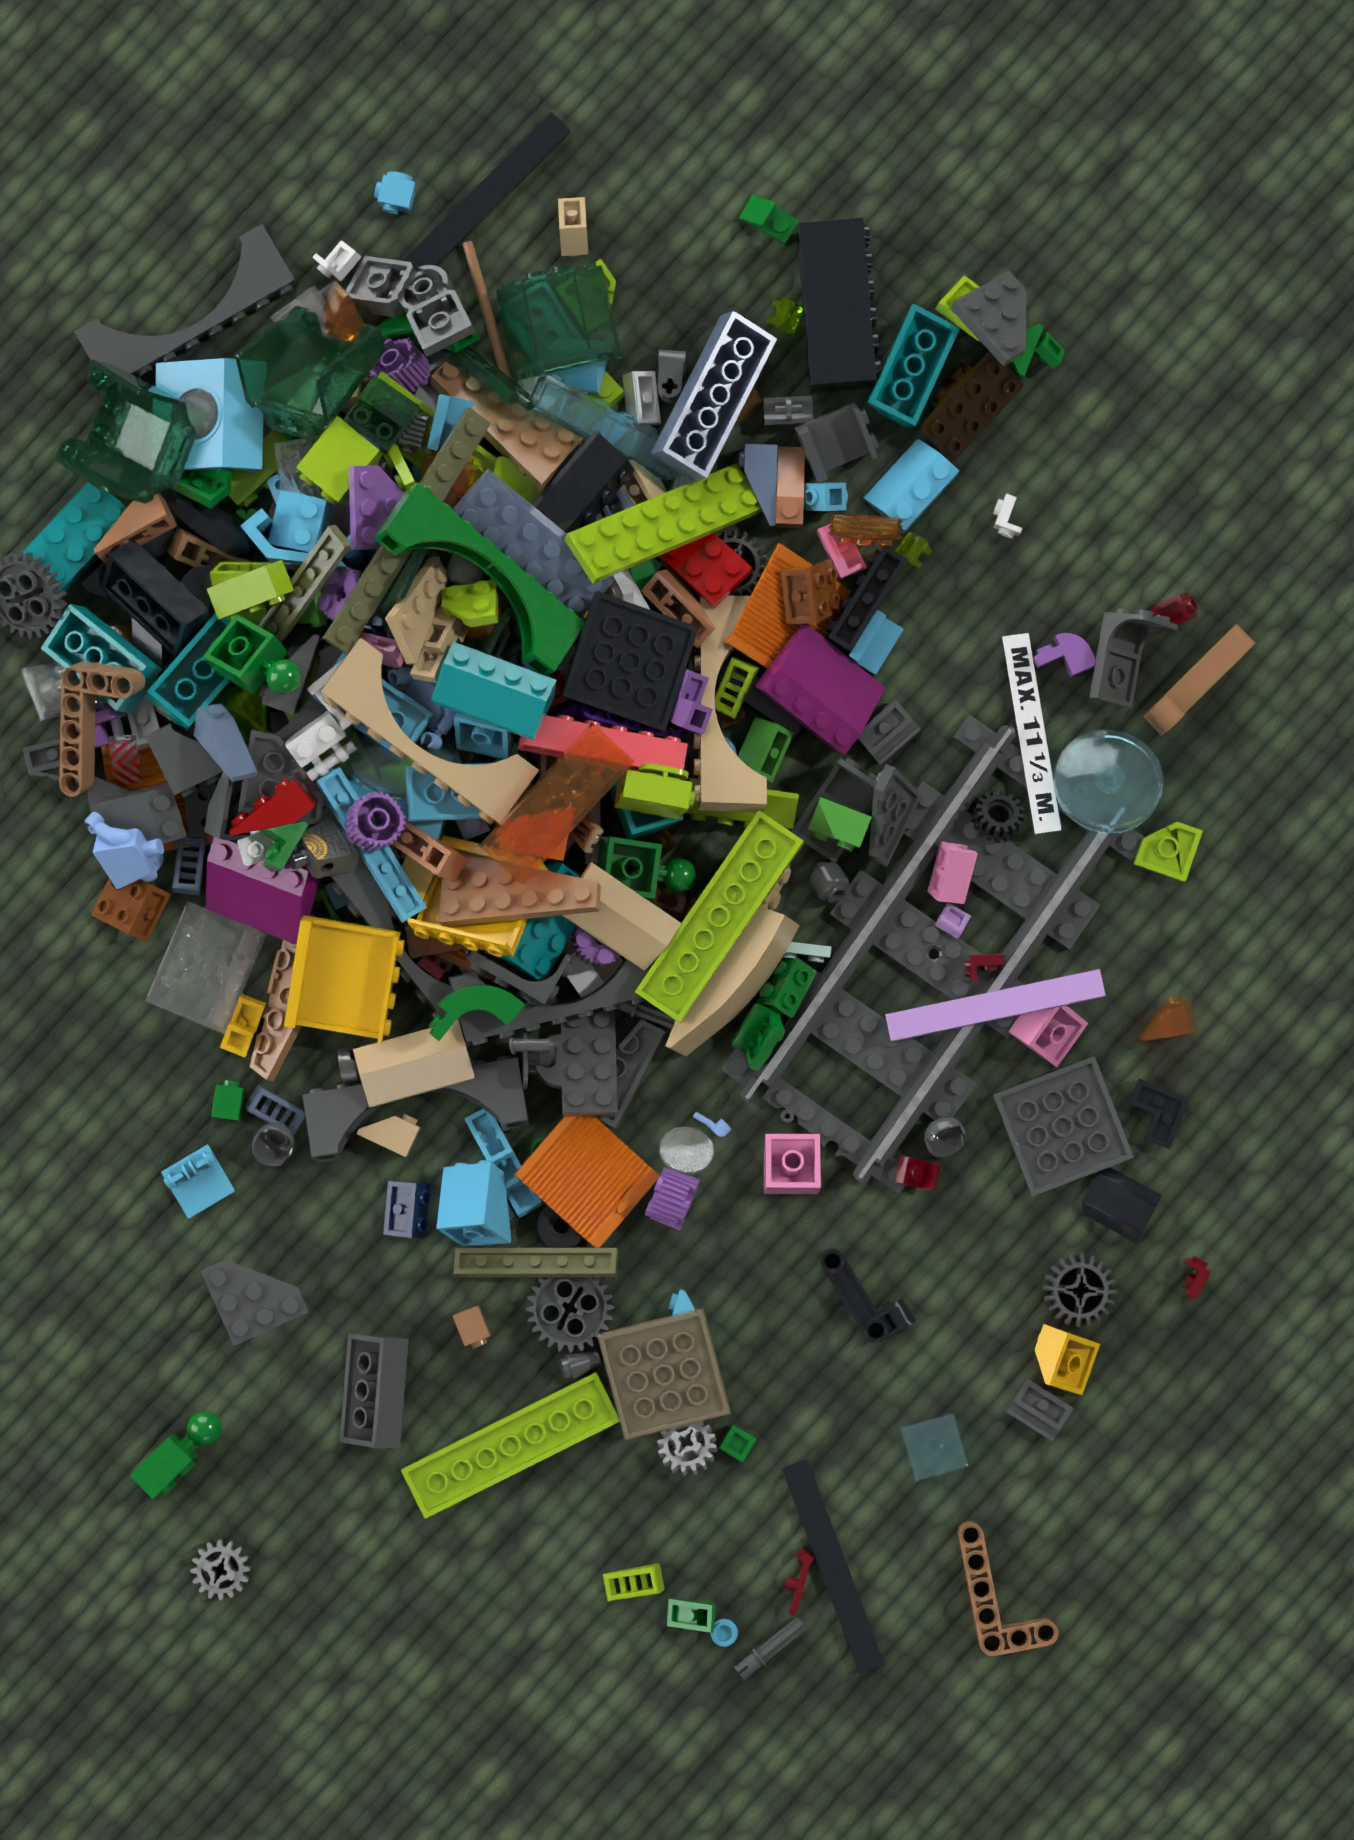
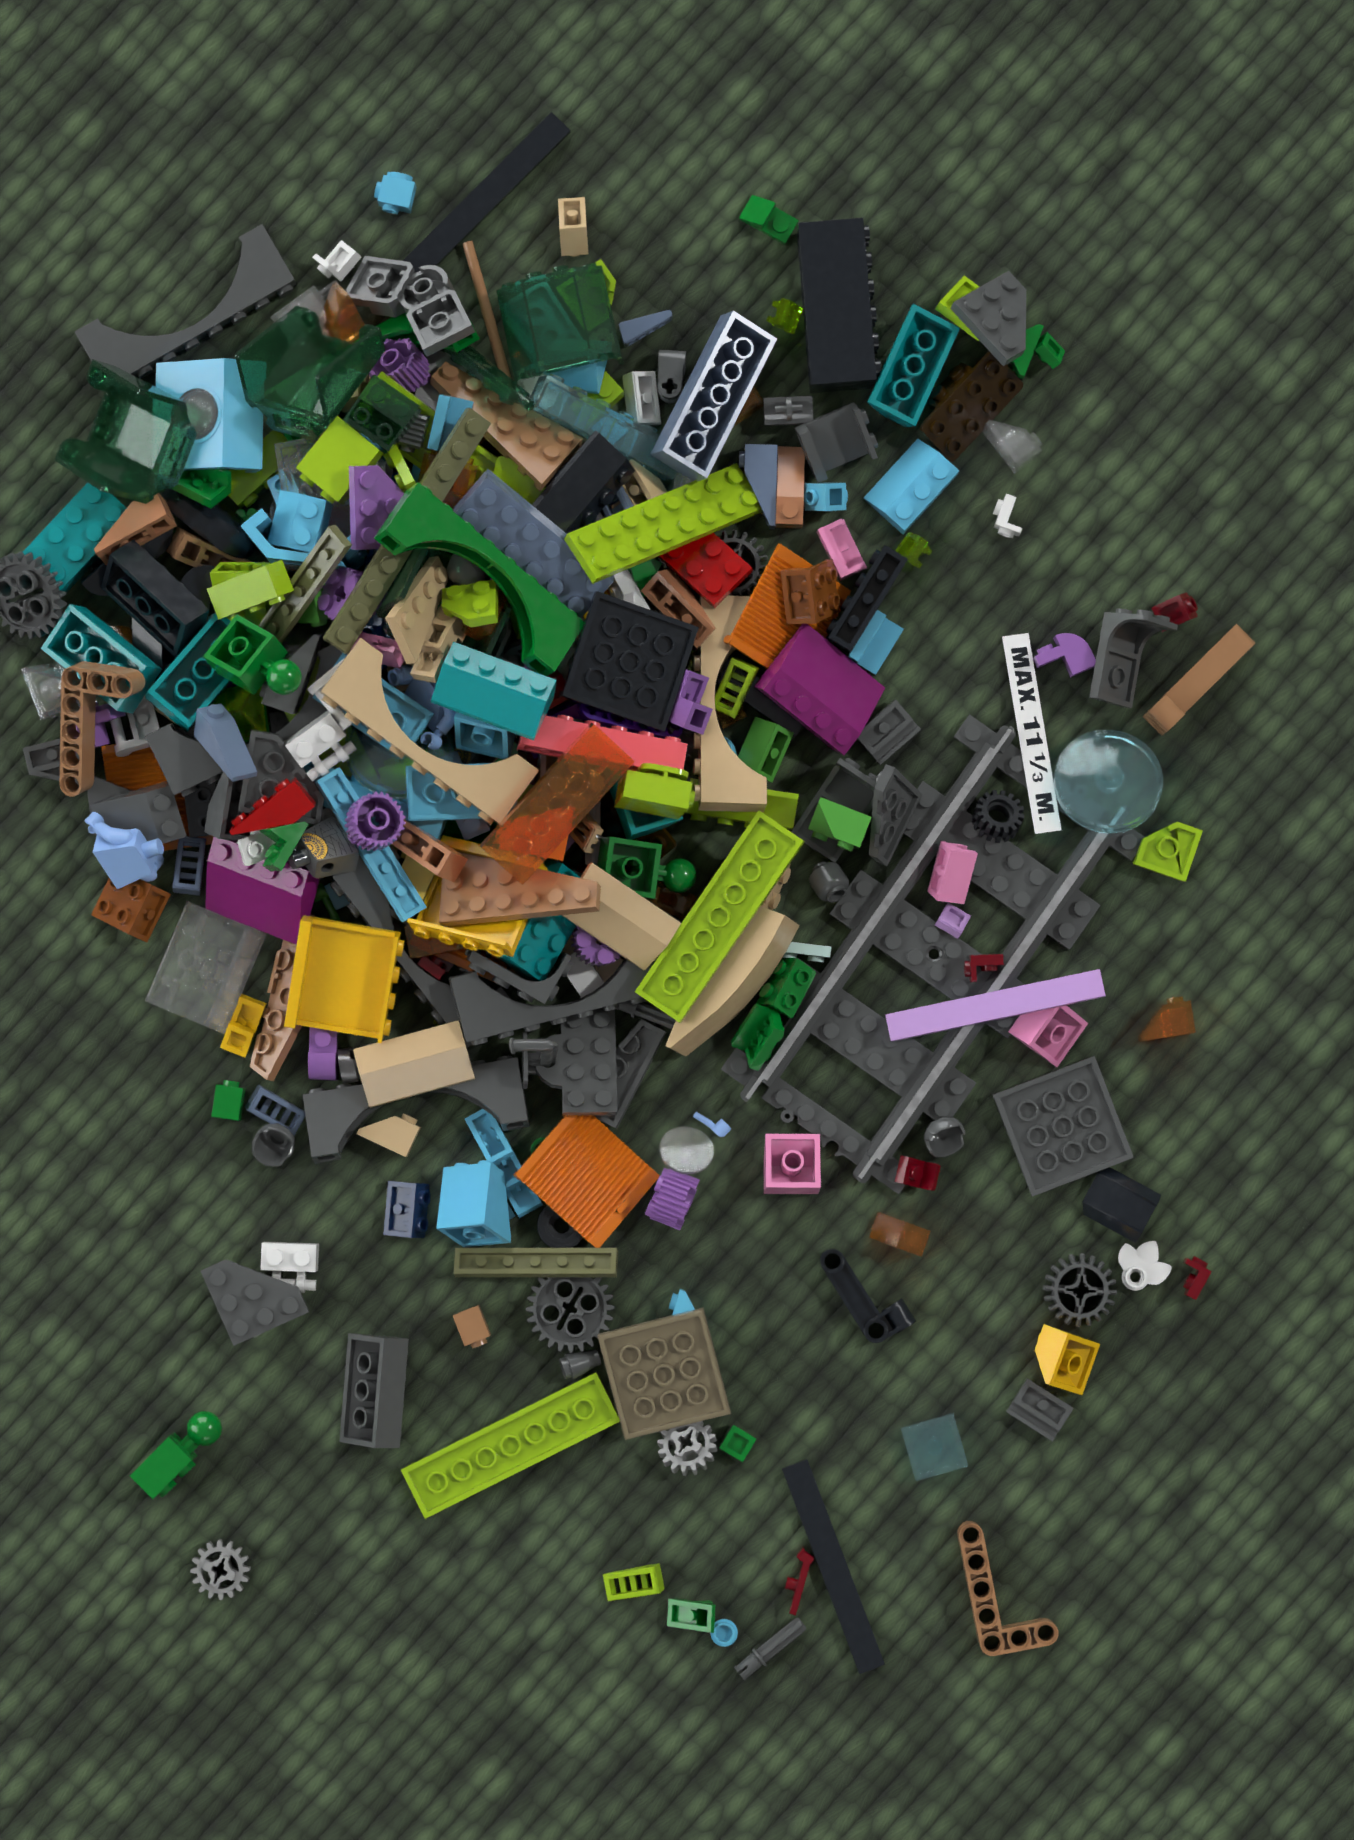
tile [108,735,143,784] -> none
medium azure hinge [161,1144,235,1219] -> none
green arch [429,984,525,1041] -> none
clear orange brick [828,514,903,545] -> none
black plate [1128,1078,1190,1149] -> none
none -> white brick [261,1242,319,1293]
none -> medium lavender brick [308,1027,339,1080]
none -> sand blue slope [619,310,672,348]
none -> clear orange slope [869,1212,931,1257]
none -> clear slope [982,420,1042,474]
none -> white plate [1118,1241,1172,1291]

